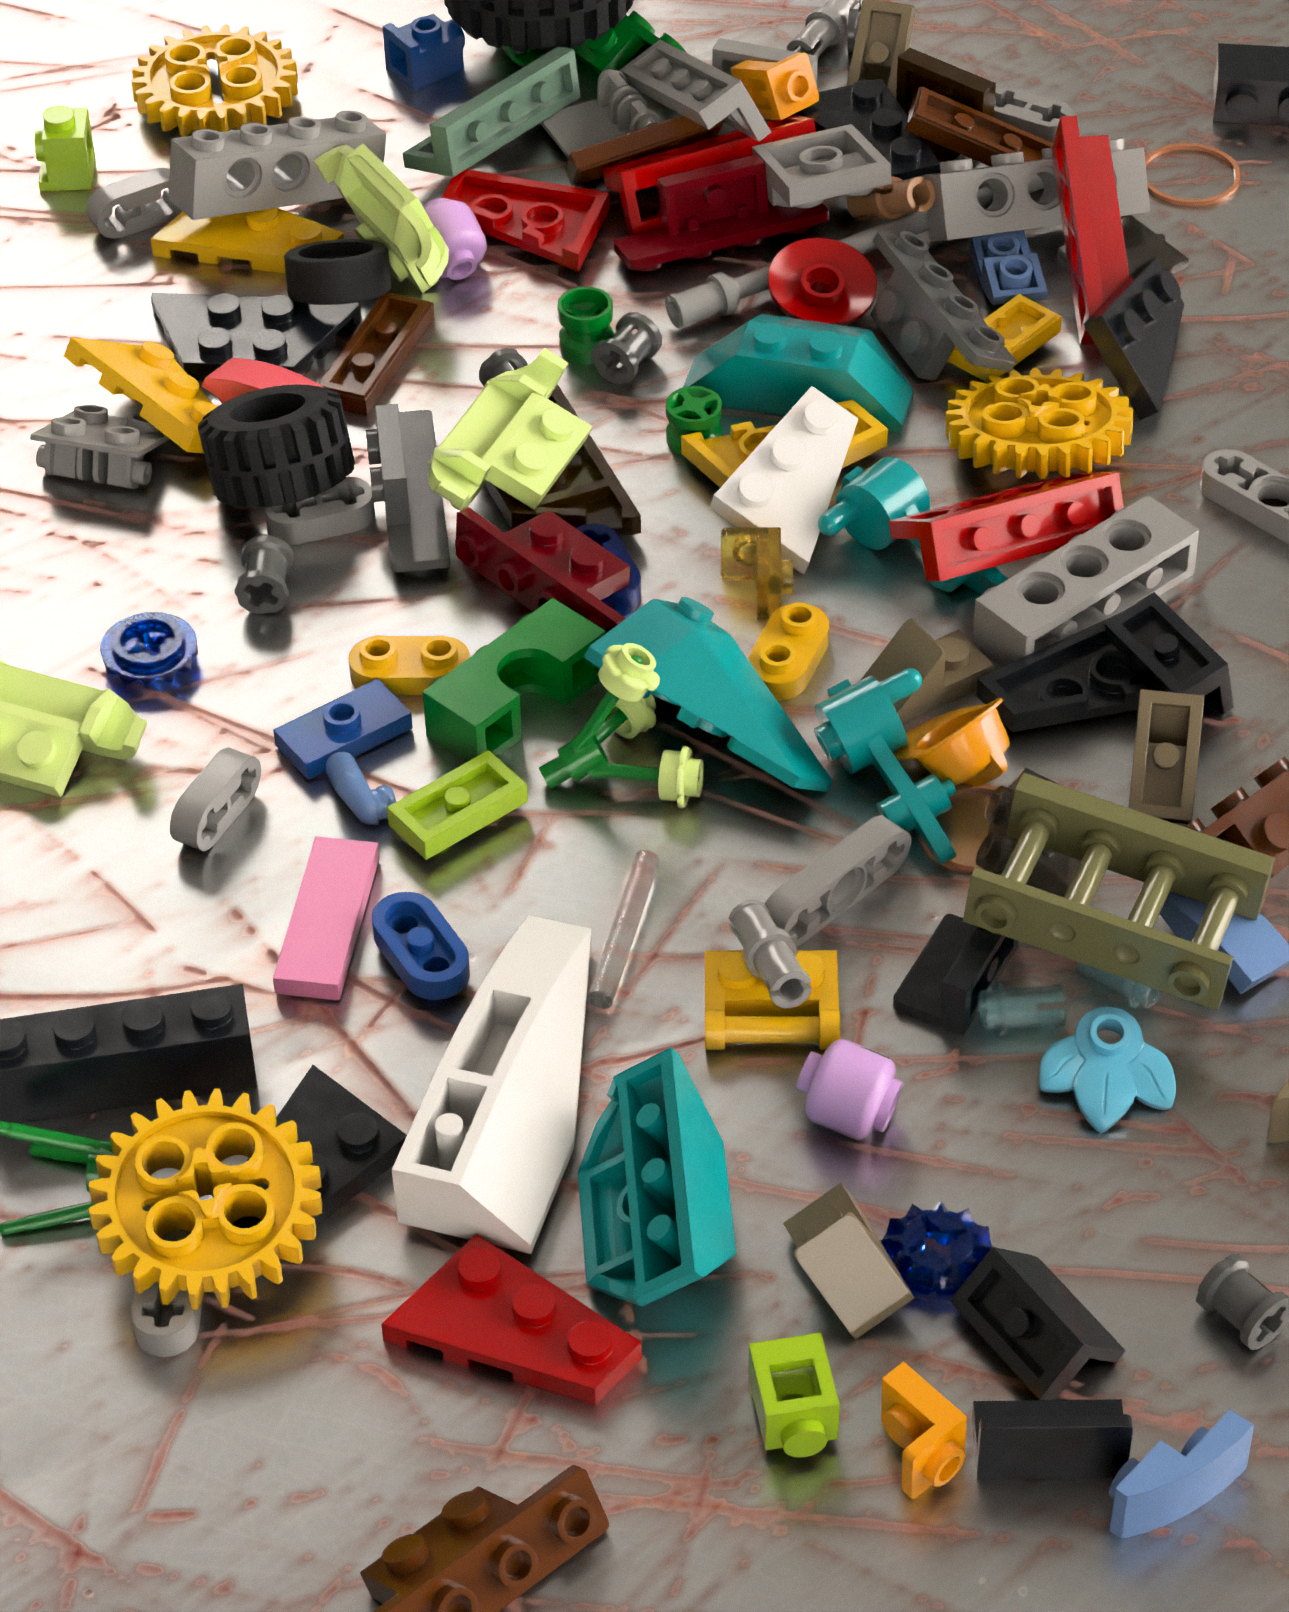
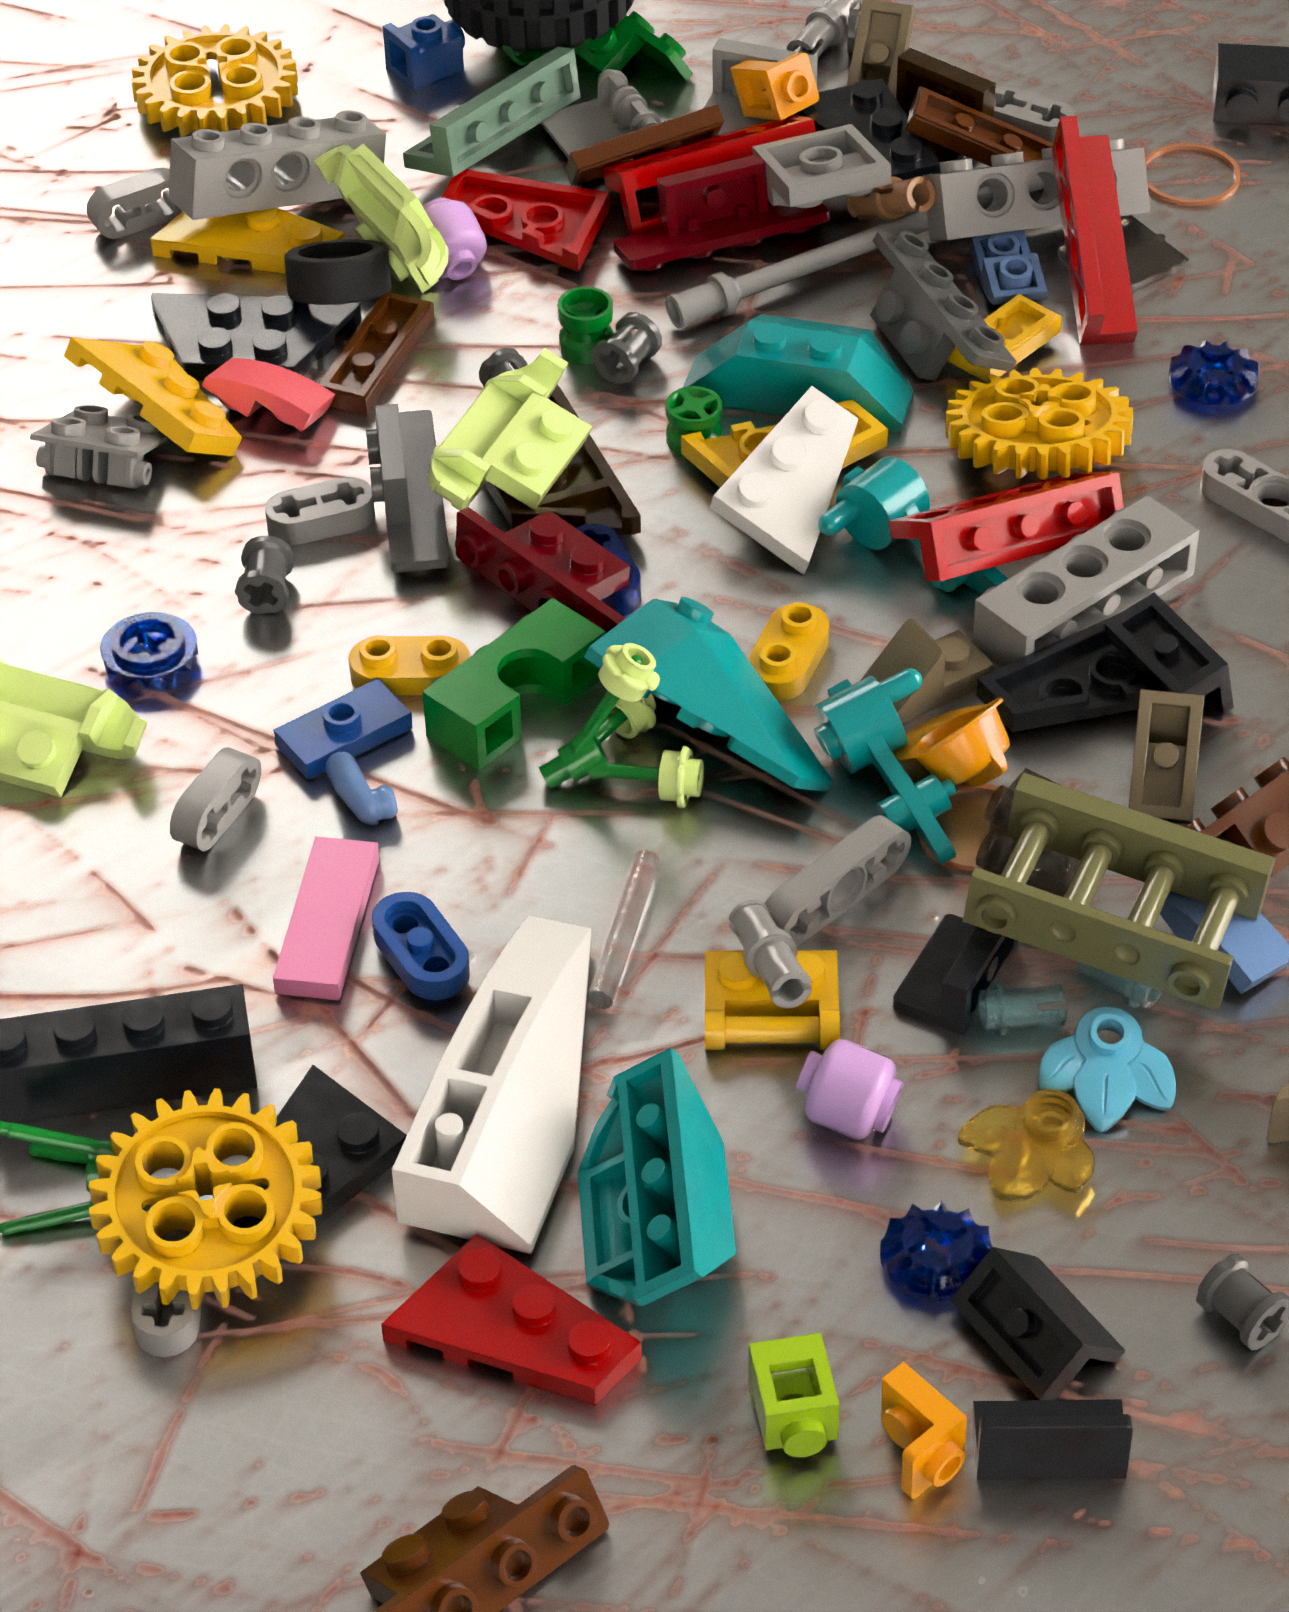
lime brick [34,105,96,191] -> none
black tyre [198,384,355,507] -> none
lime plate [387,750,528,860] -> none
light grey fence [620,40,771,141] -> none
clear yellow bracket [721,527,793,620] -> none
red dish [767,238,877,326] -> none
slope [783,1183,915,1339] -> none
black wing [1083,257,1184,421] -> none
medium blue slope [1109,1409,1254,1539] -> none
none -> clear yellow plate [957,1089,1095,1202]
none -> clear blue gear [1169,339,1259,407]

